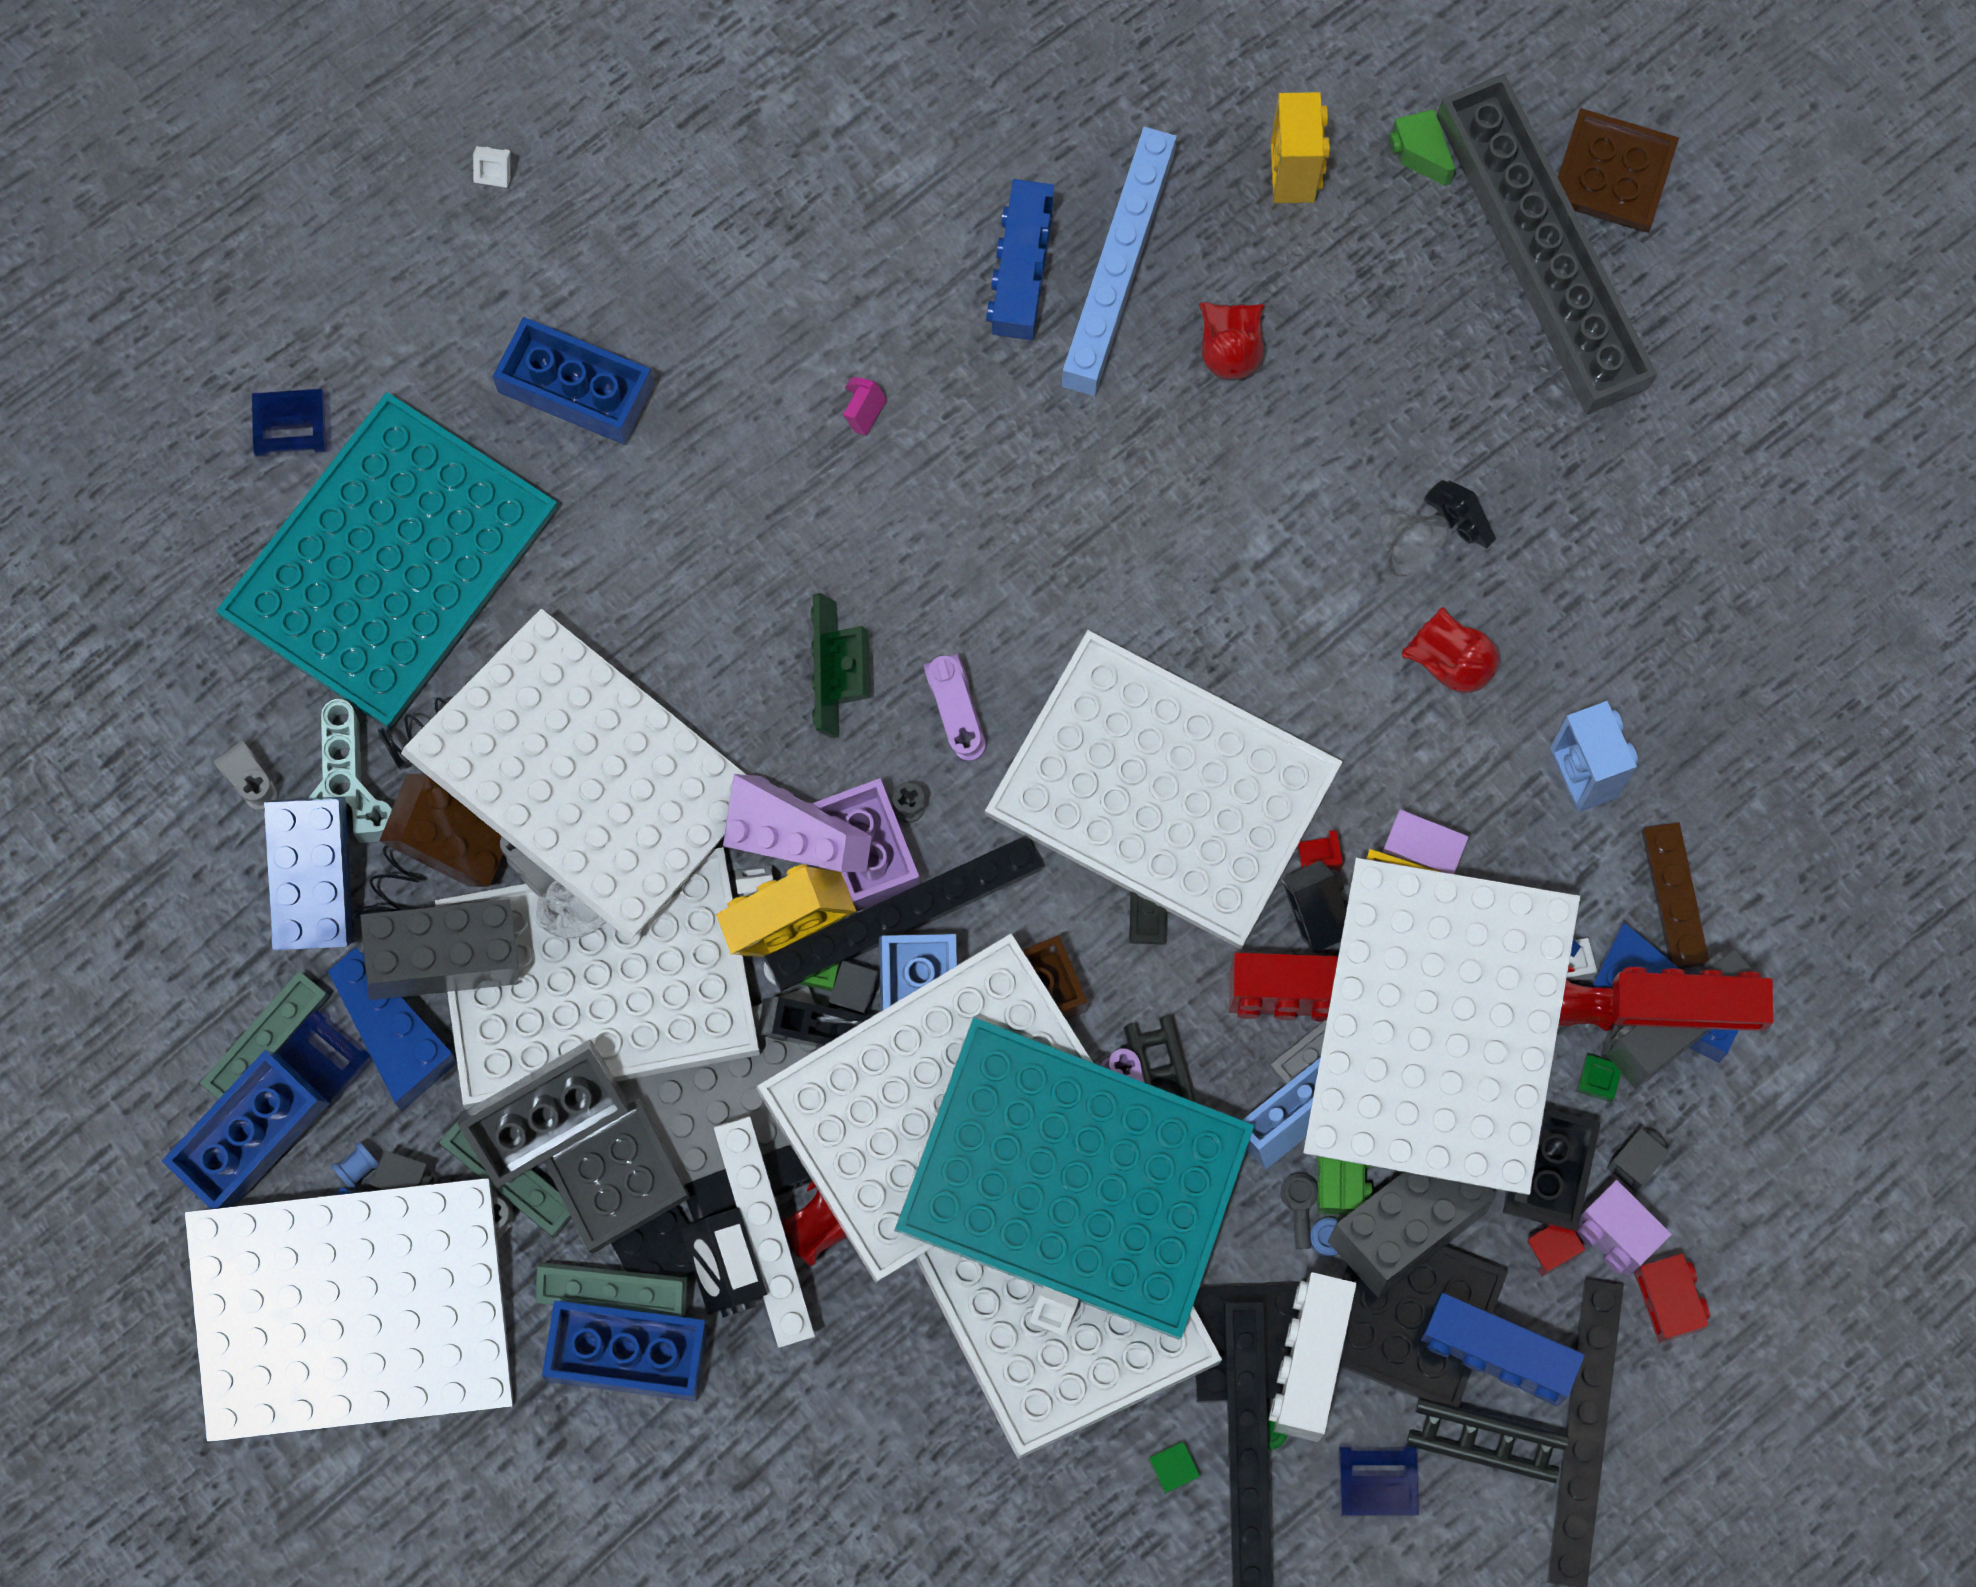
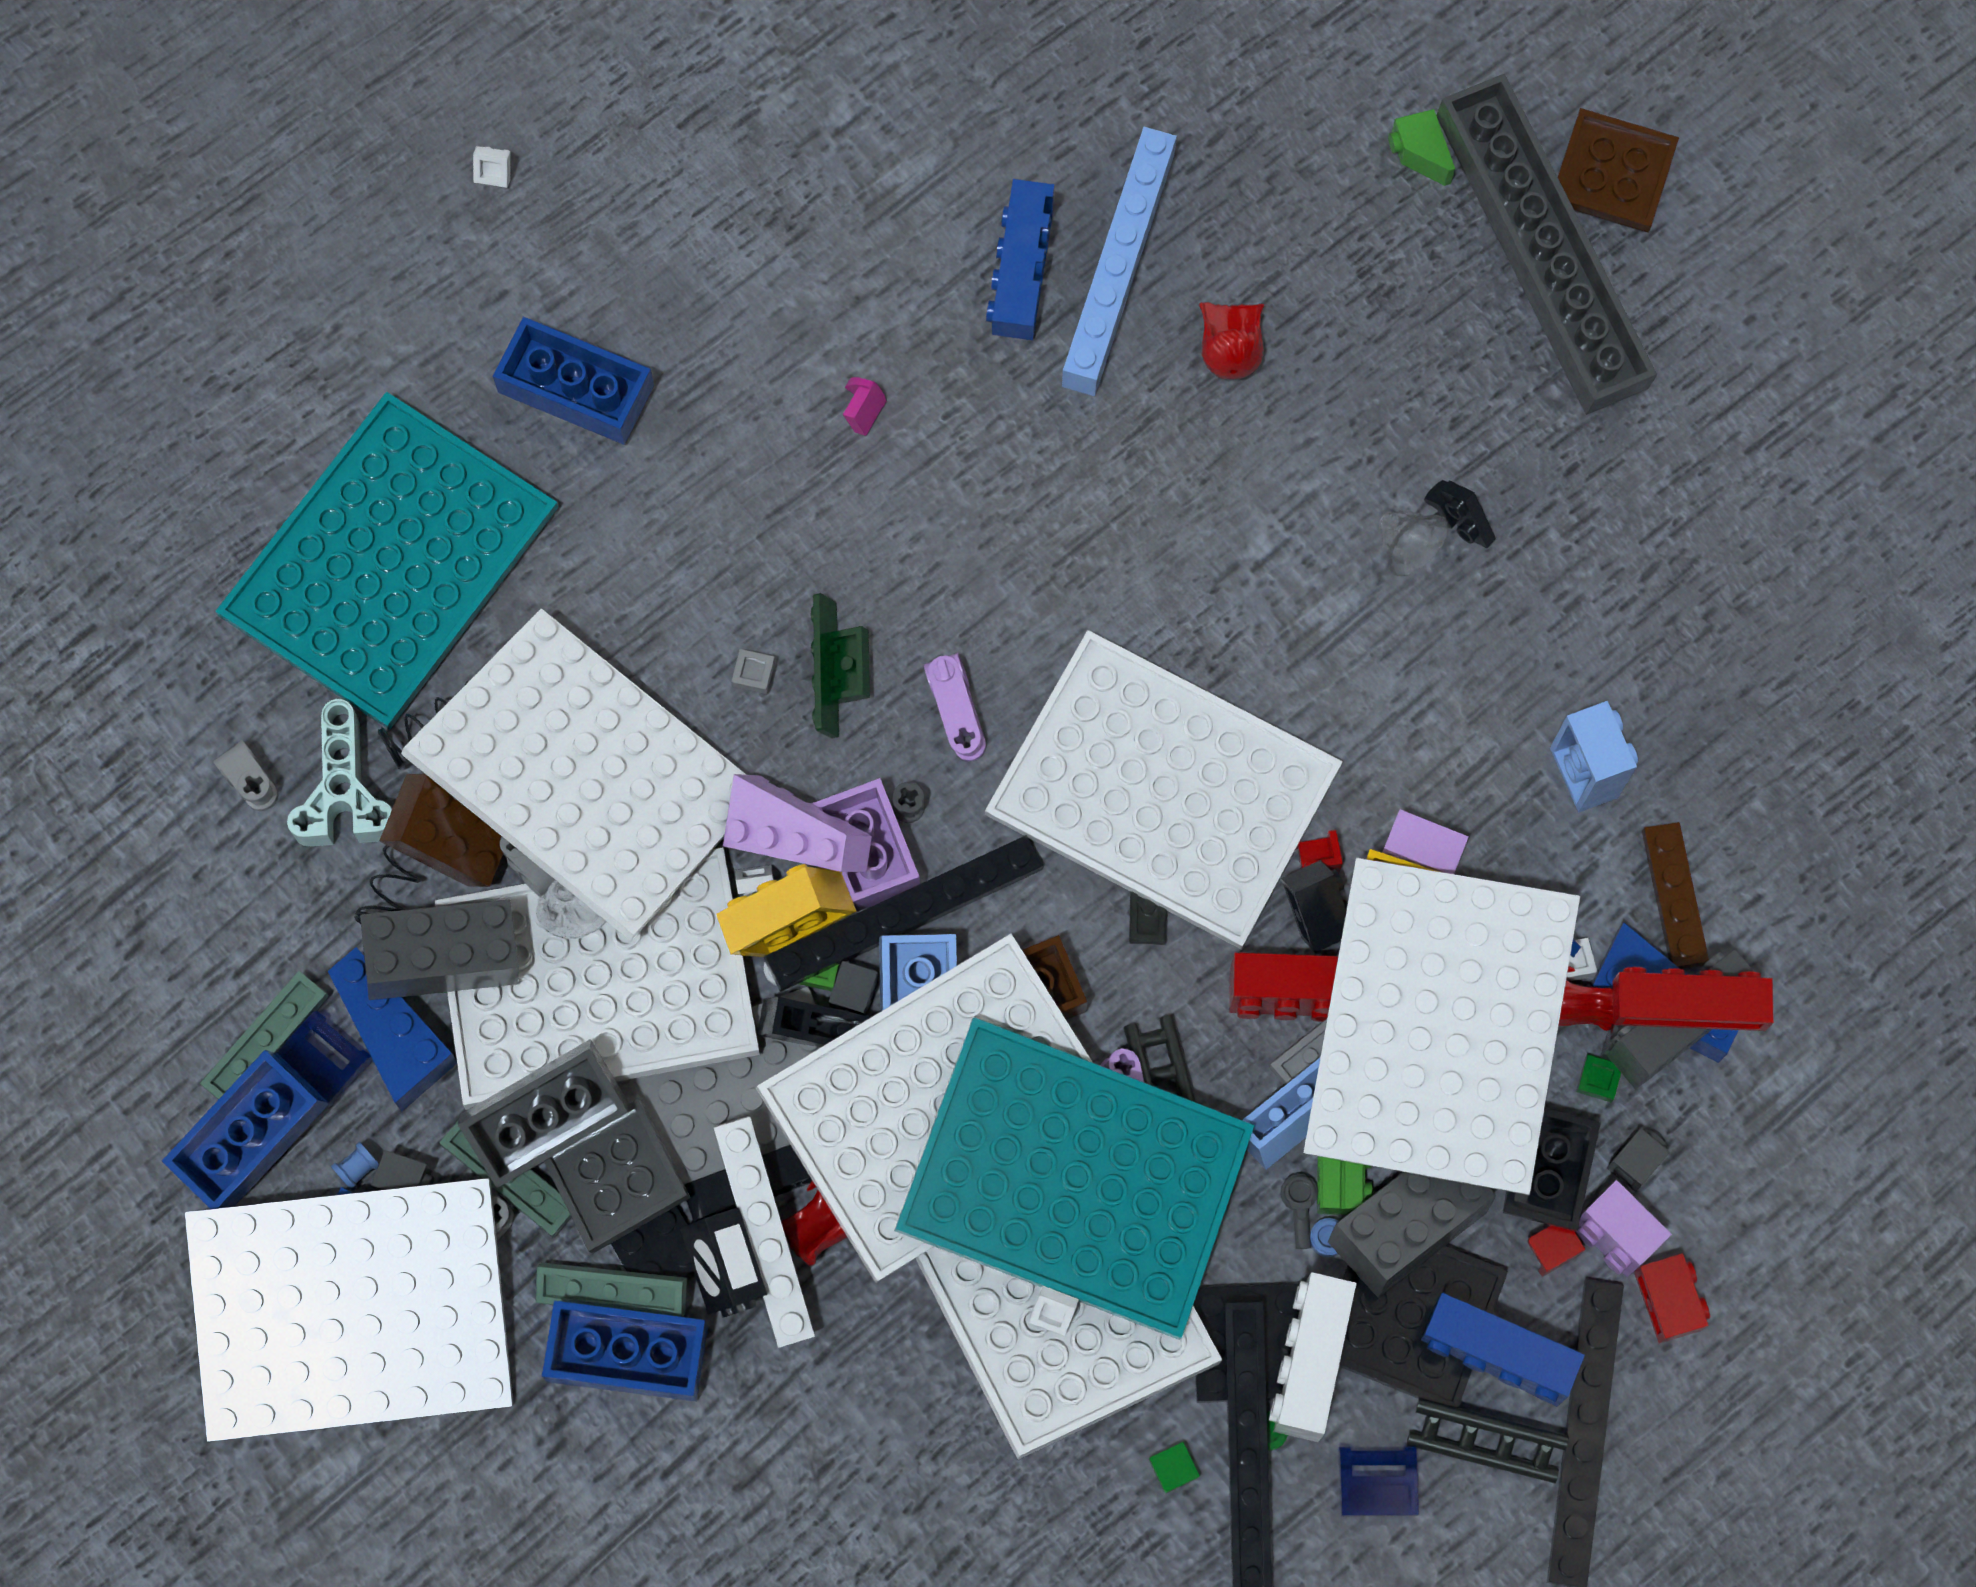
clear blue plate [252,389,327,457] -> none
brick [264,797,354,950] -> none
yellow brick [1270,92,1330,203] -> none
red piece [1401,607,1500,693] -> none
none -> light grey plate [731,649,775,694]

